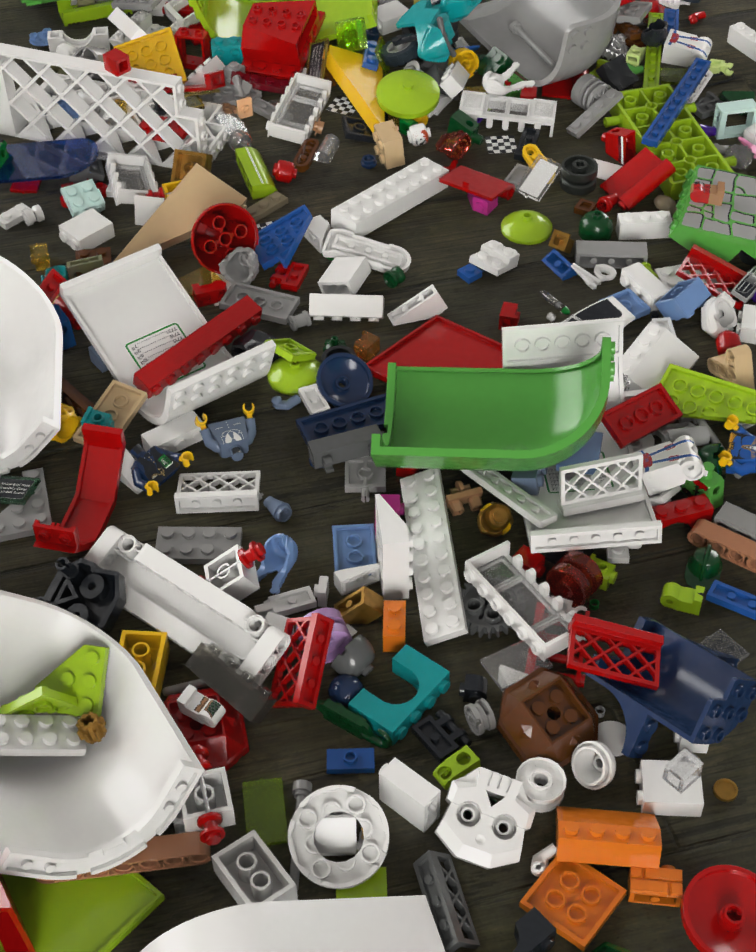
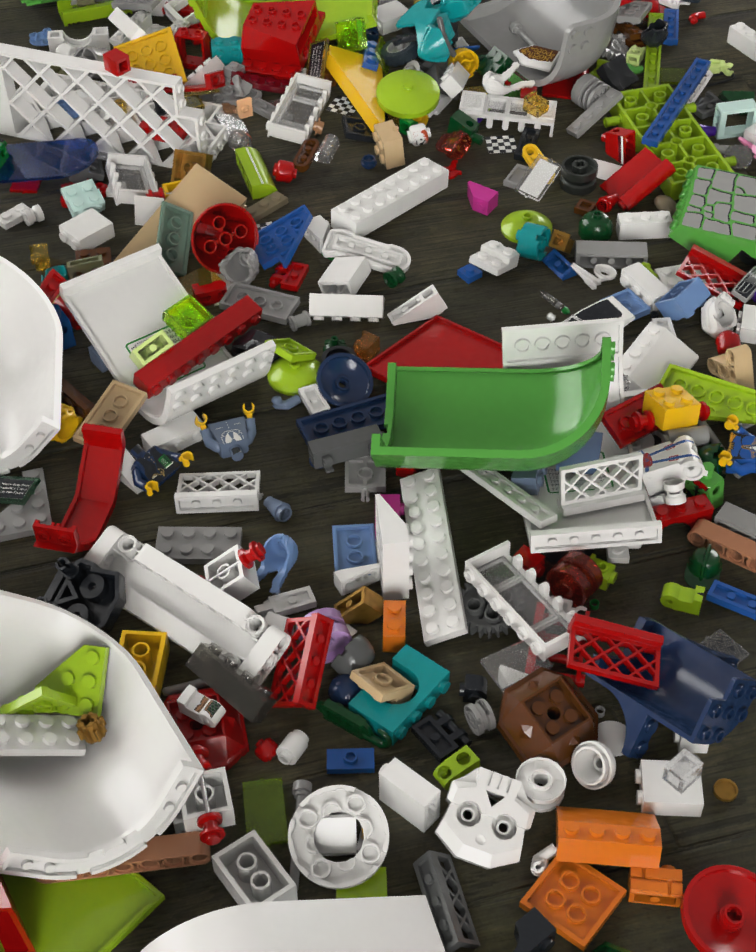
teal brick [81,406,114,427] -> none
white plate [314,576,329,607] -> none
red door [439,165,515,201] -> none
medium nougat hips [446,480,483,516] -> none
pearl gold hair [477,502,513,537] -> none
red brick [498,302,521,330] -> none
white piece [661,29,712,67] -> none
leg [690,181,725,206] -> none
none -> yellowish green brick [129,329,174,370]
none -> sand green slope [156,201,194,277]
none -> clear neon green brick [162,294,214,340]
none -> red piece [254,737,279,762]
none -> white brick [276,729,309,765]
none -> tan plate [350,662,415,704]
none -> tile [513,45,560,72]
none -> teal brick [516,222,551,261]
none -> clear yellow brick [523,90,549,118]
none -> yellow brick [629,385,710,432]
none -> white wheel [663,479,687,505]

